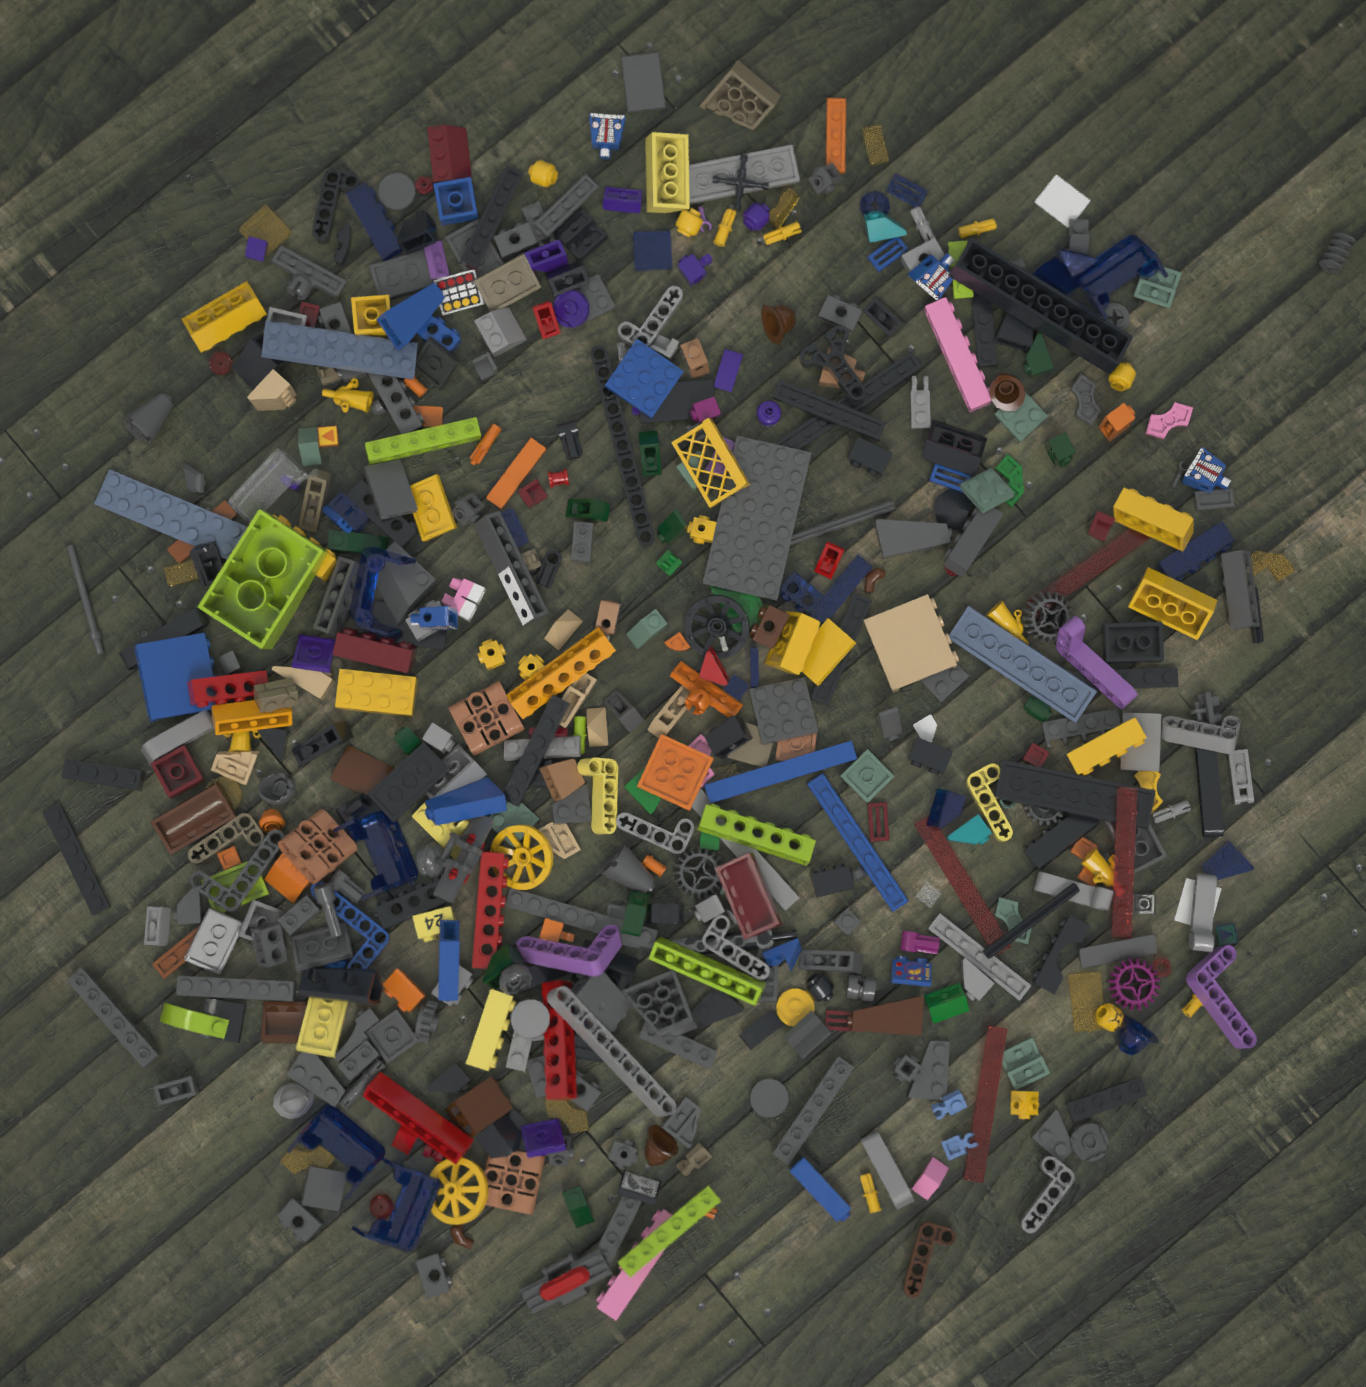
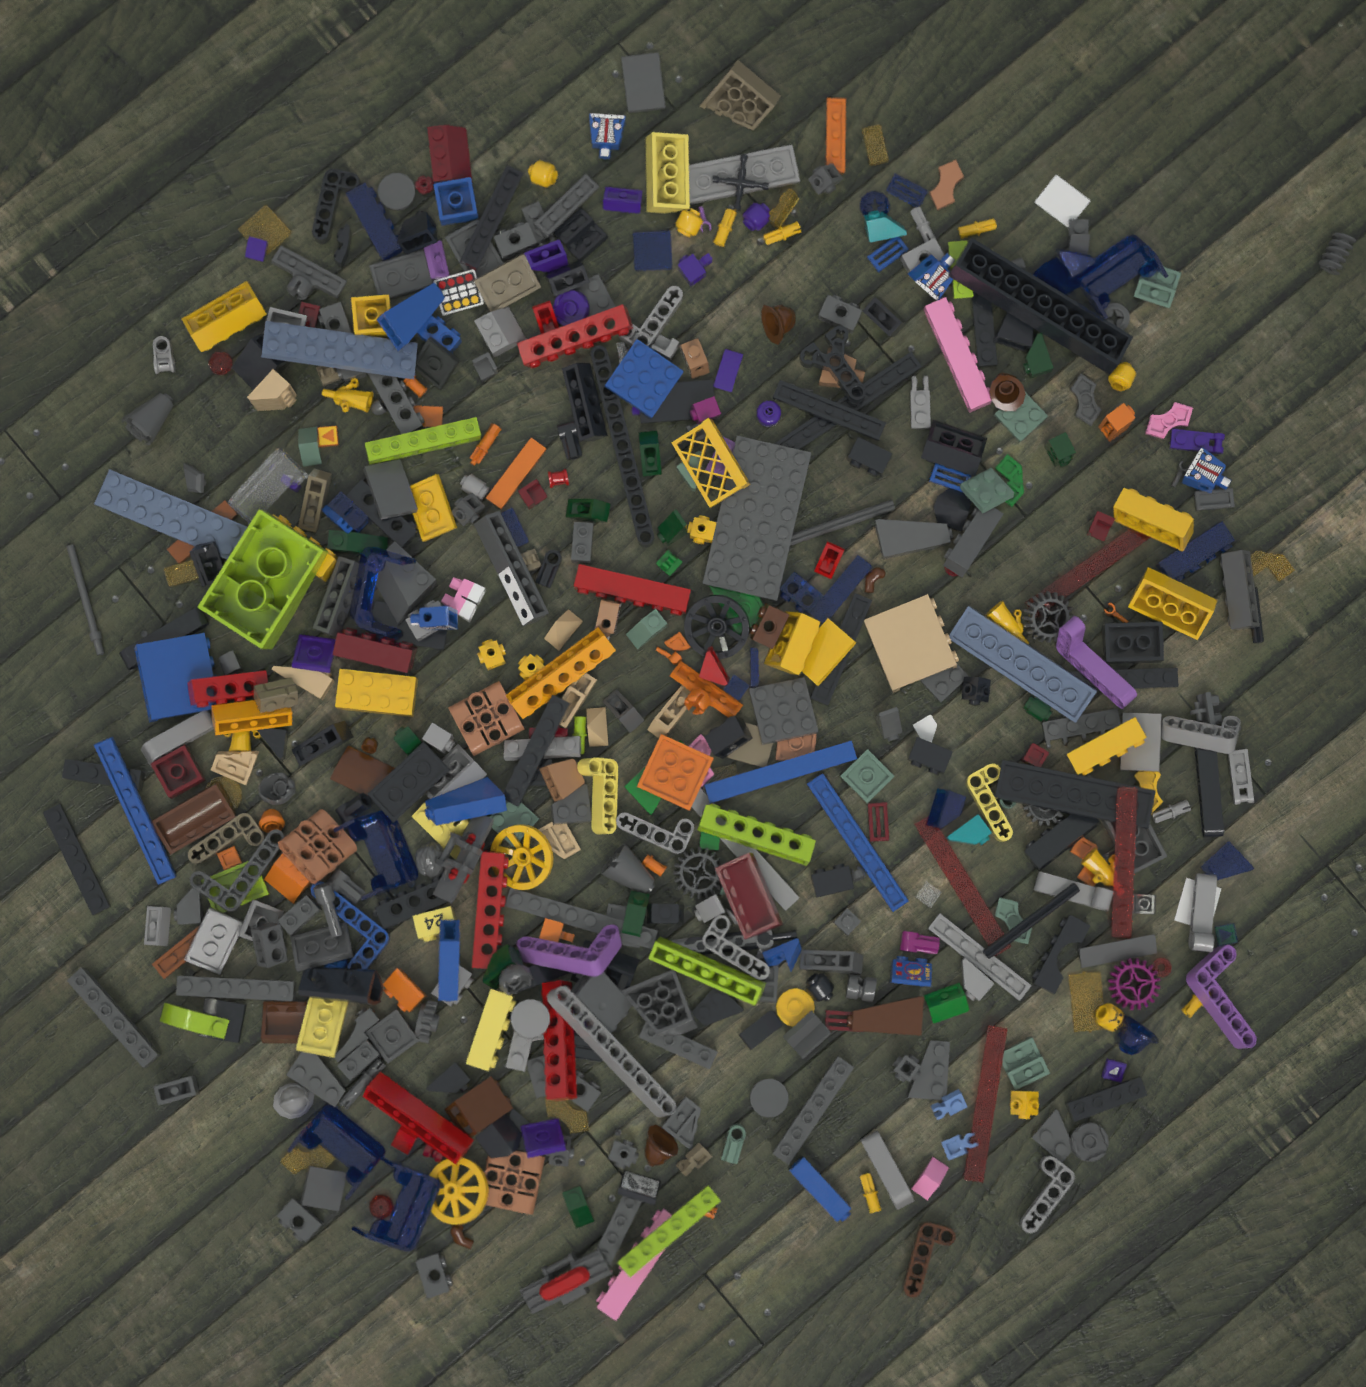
none -> blue tile [94,736,177,885]
none -> light grey piece [153,336,176,374]
none -> reddish brown hinge [361,737,378,754]
none -> light grey brick [460,474,489,500]
none -> red brick [517,304,634,368]
none -> black brick [562,363,608,442]
none -> red brick [574,564,691,616]
none -> orange hand [655,647,682,665]
none -> sand green piece [721,1124,746,1164]
none -> nougat tile [929,160,964,210]
none -> black brick [961,677,991,706]
none -> dark purple tile [1101,1058,1127,1082]
none -> orange hand [1104,603,1128,623]
none -> dark purple plate [1169,429,1225,454]

